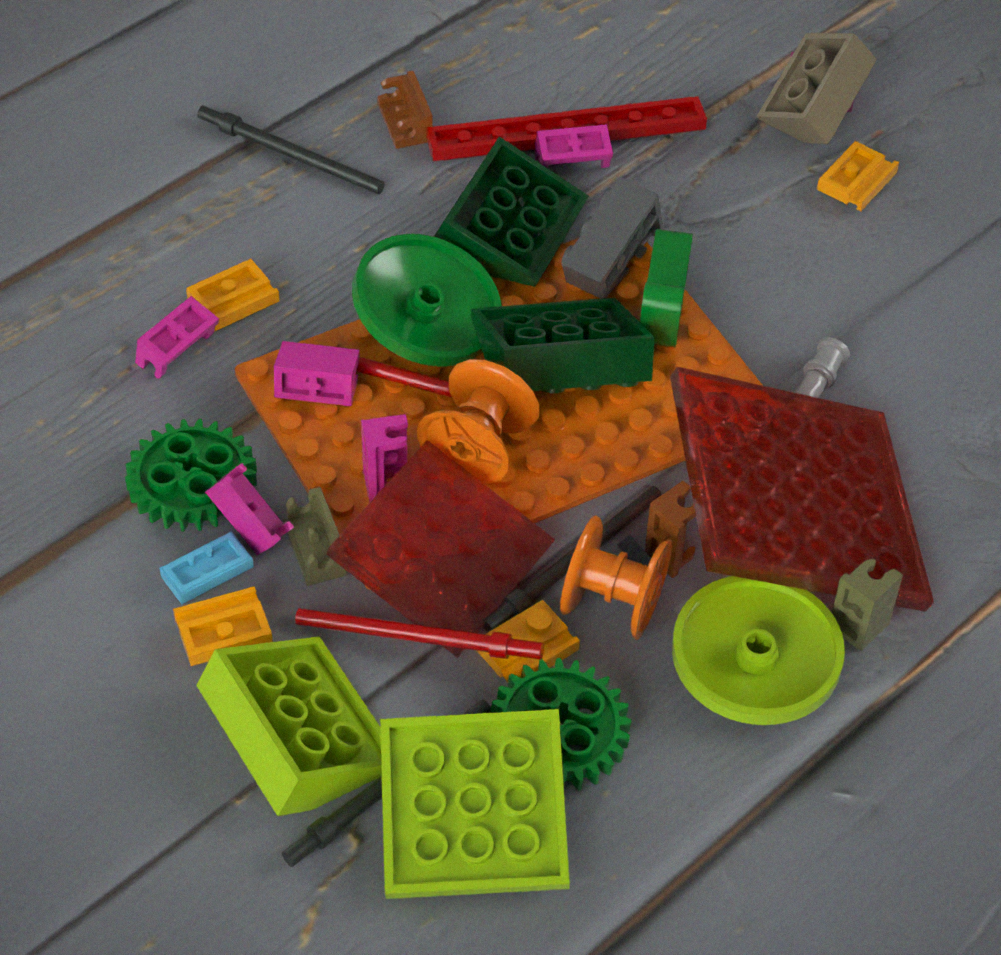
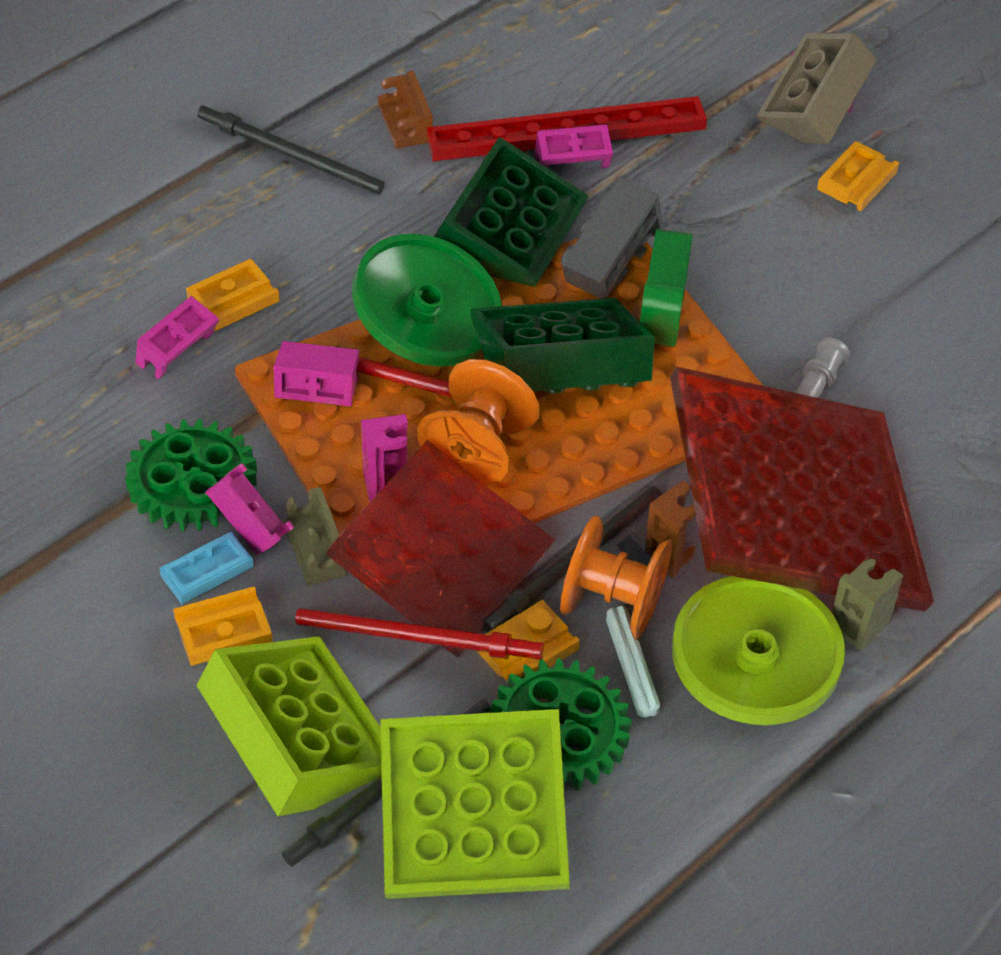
none -> light aqua axle [606,606,660,718]

